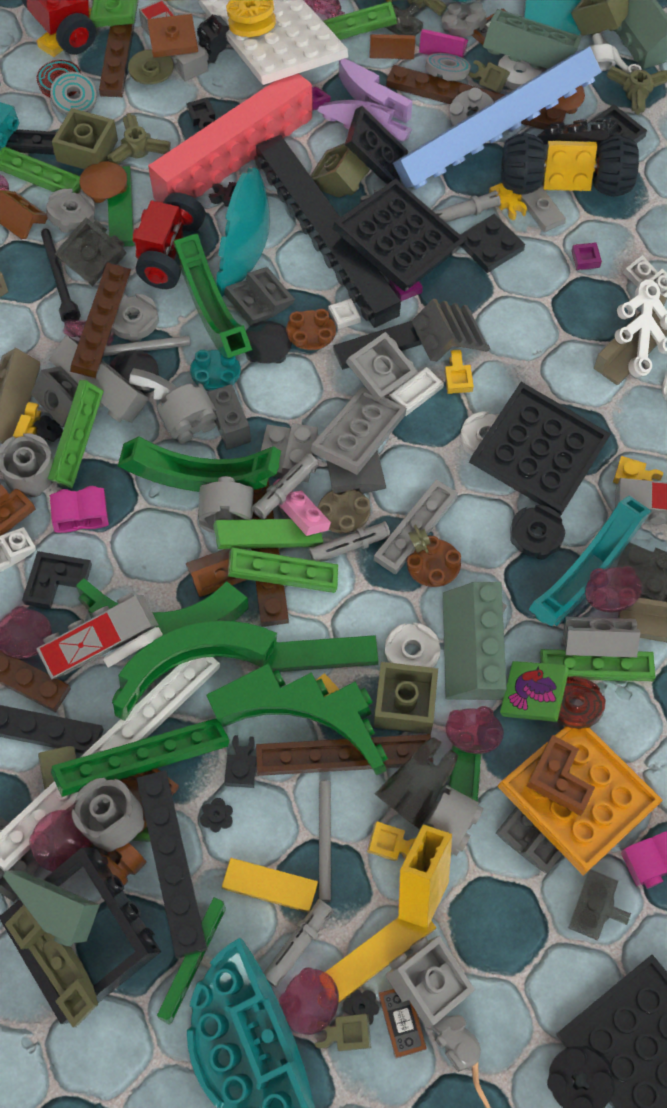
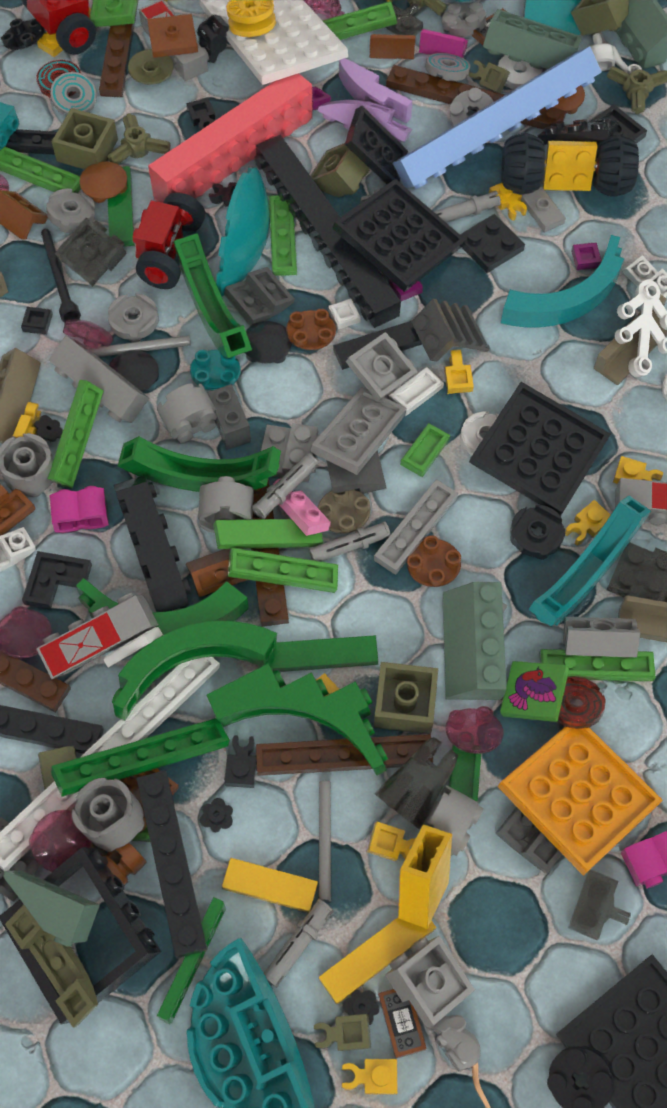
dark grey brick [31,366,78,427] -> none
reddish brown plate [70,262,131,378] -> none
light grey slope [129,368,177,404] -> none
clear pink dish [279,967,339,1035] -> none
white tile [384,623,440,668] -> none
olive plate [408,524,431,553] -> none
dark orange plate [527,735,595,816] -> none
clear pink dish [585,566,642,612] -> none
none -> black dish [1,18,45,50]
none -> black tile [21,306,53,335]
none -> black brick [113,475,192,612]
none -> bright green tile [269,195,297,276]
none -> yellow plate [342,1059,397,1095]
none -> bright green tile [400,423,450,477]
none -> teal arch [501,235,624,328]
none -> yellow plate [565,500,611,546]

